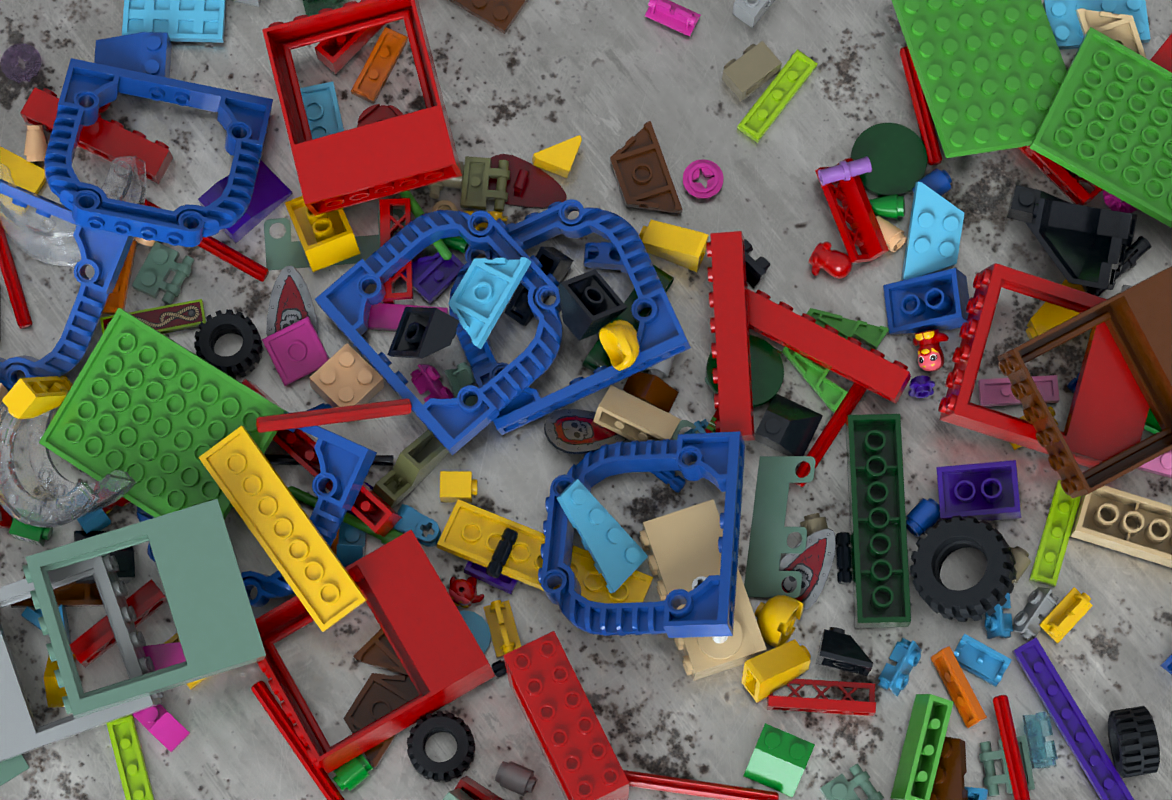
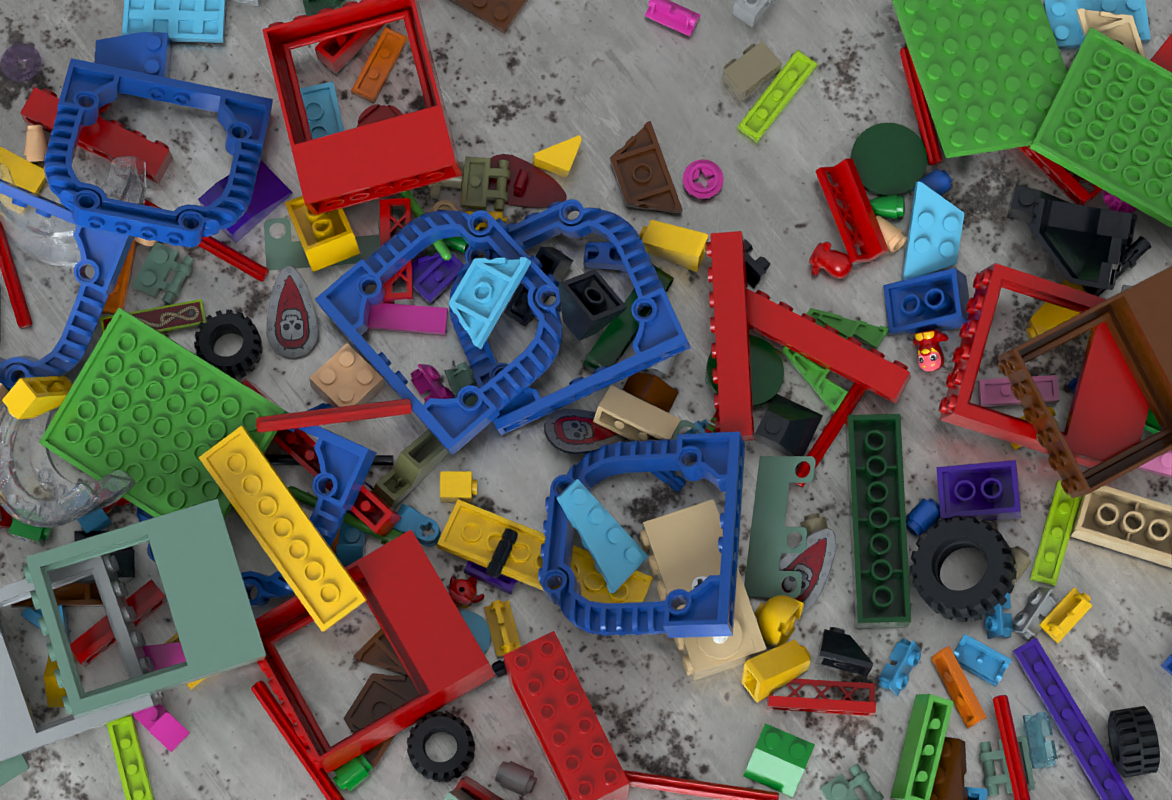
dark pink tile [262,317,330,386] -> none
black slope [387,307,459,359] -> none
yellow hair [599,320,639,371] -> none
medium lavender pin [818,156,872,186] -> none
black axle [836,532,852,584] -> none
dark purple plate [908,375,935,398] -> none

